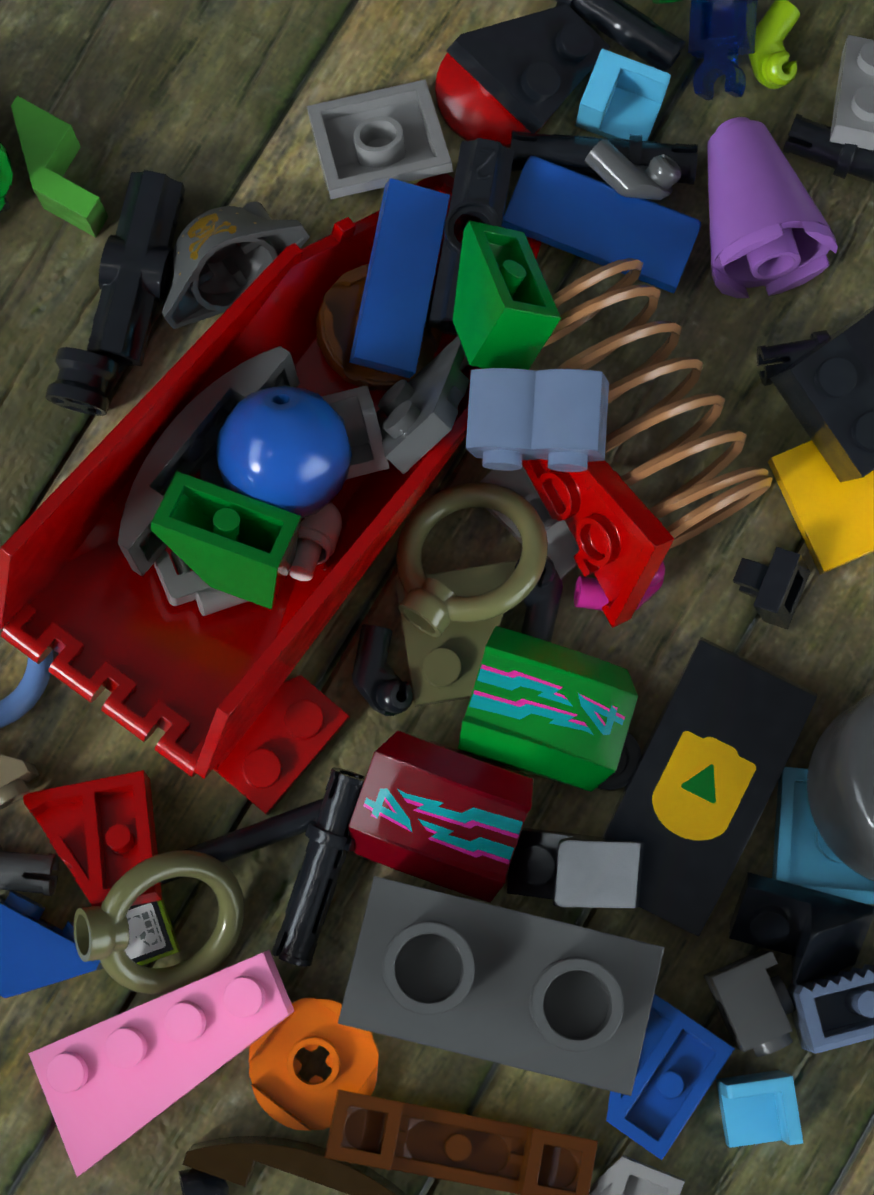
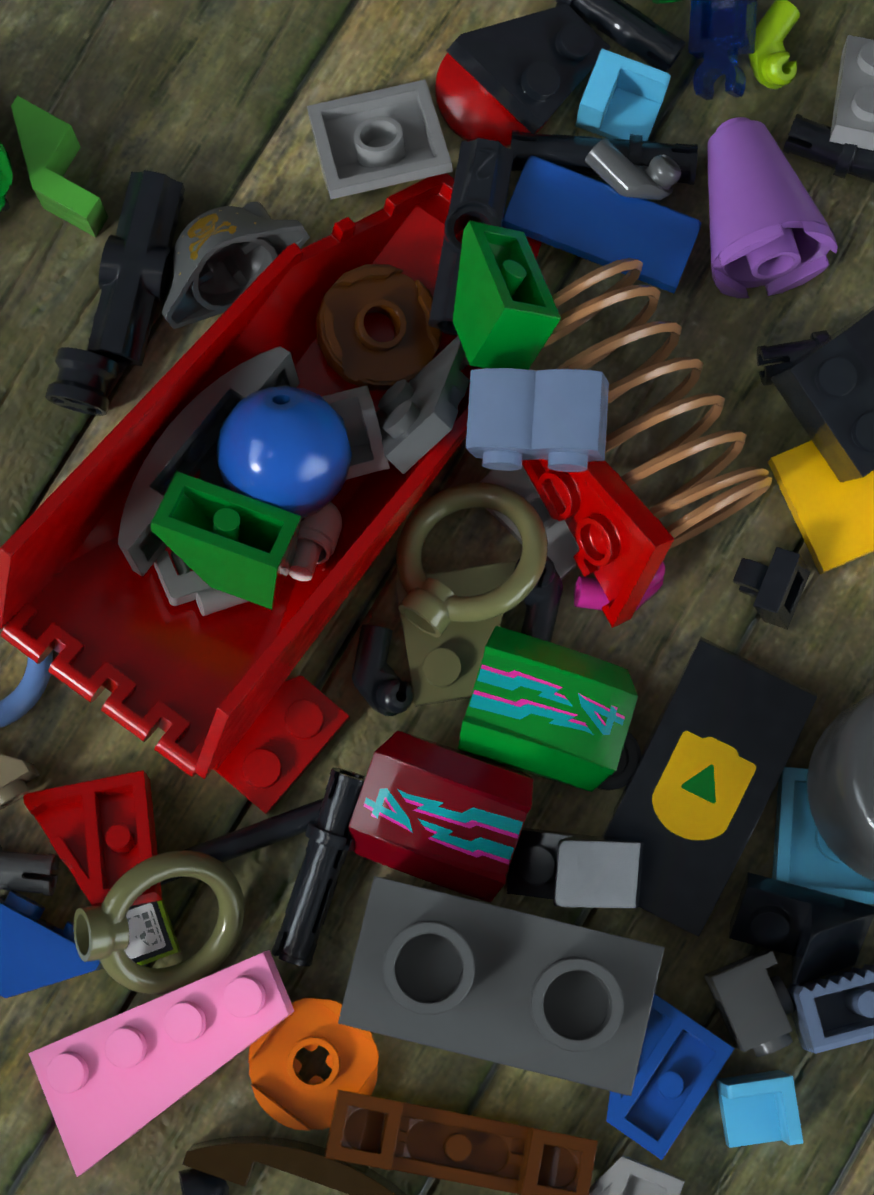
blue tile [349,178,450,378] -> none

